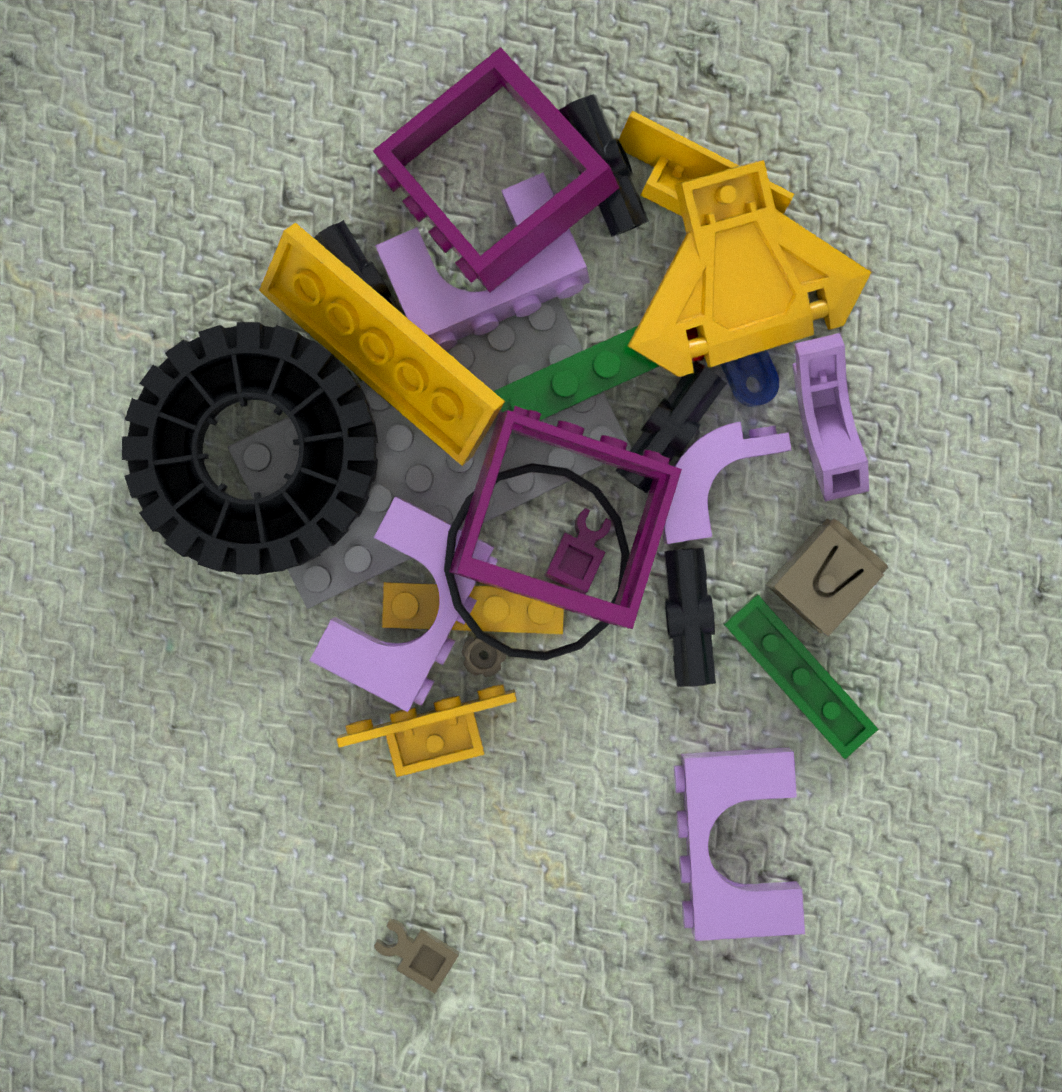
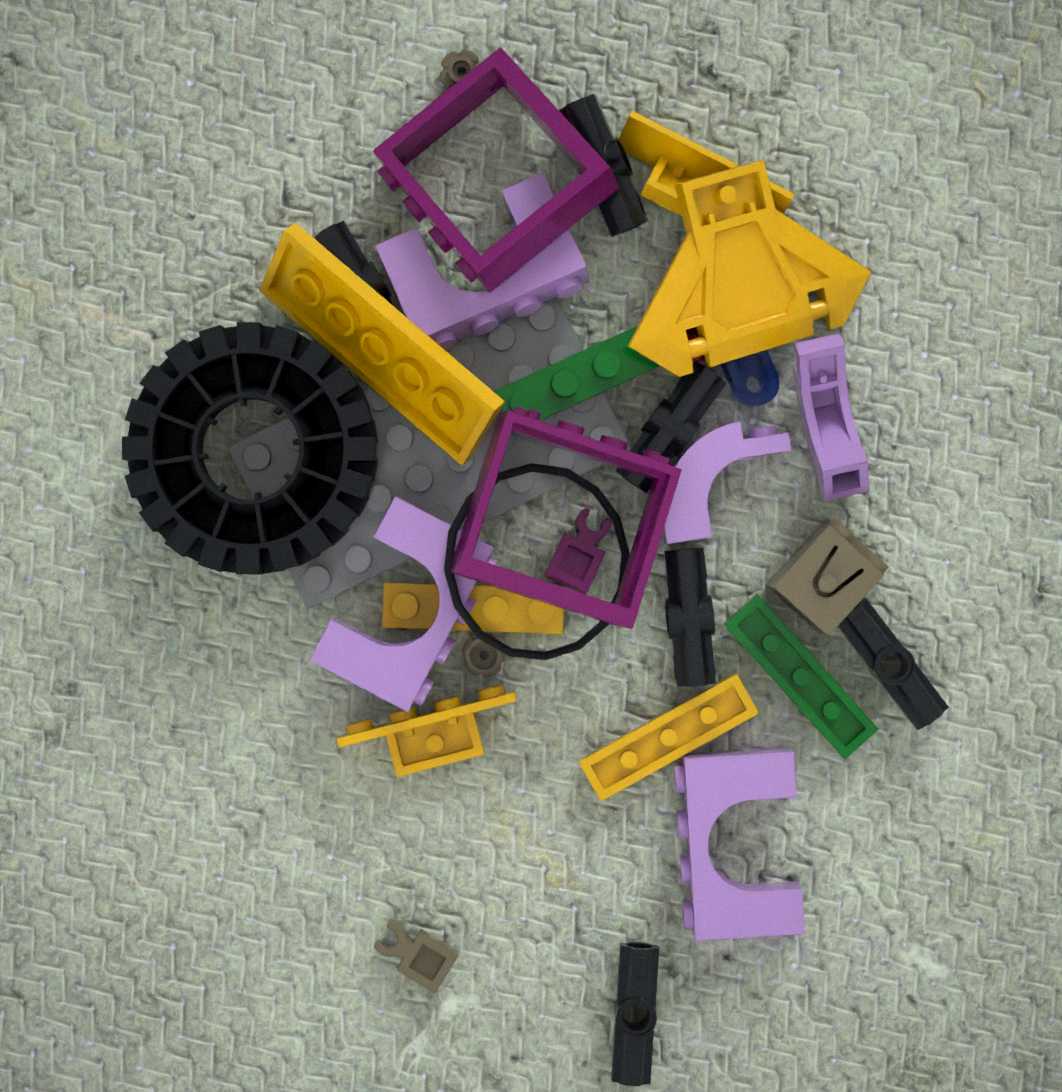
none -> dark tan plate [440,50,479,89]
none -> yellow plate [578,673,759,802]
none -> black piece [611,942,660,1086]
none -> black piece [838,598,949,730]

